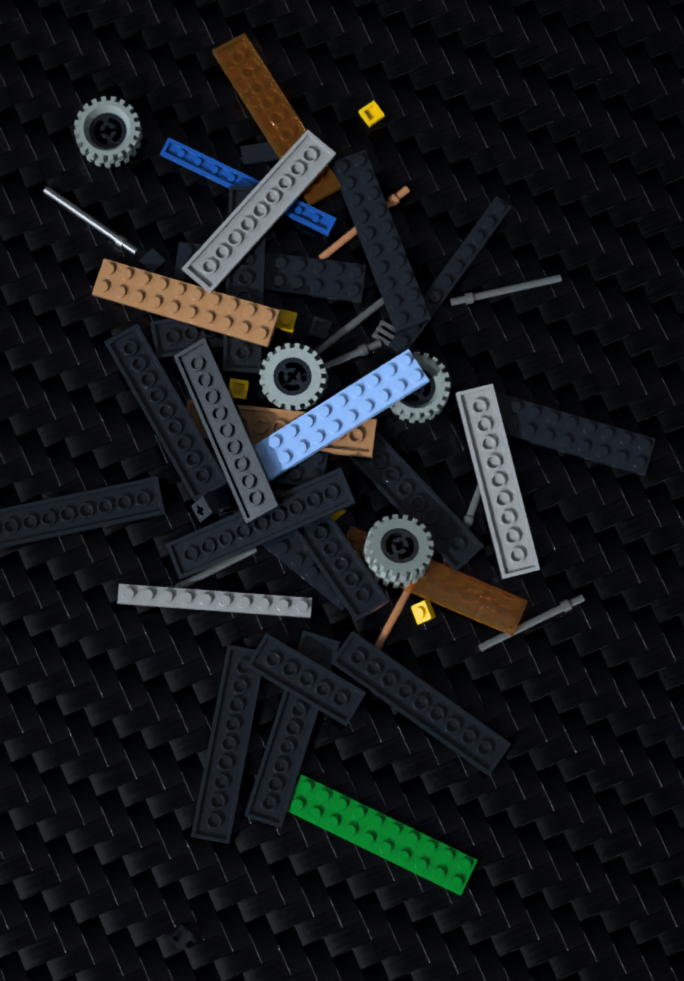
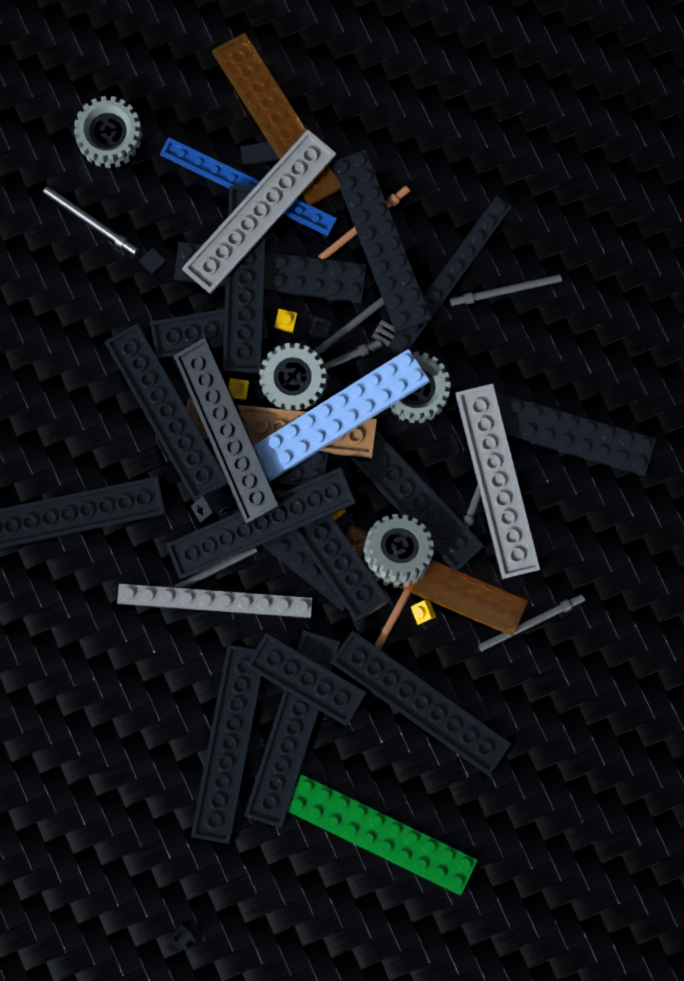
medium nougat plate [92,259,281,348] -> none
yellow plate [359,100,385,128] -> none

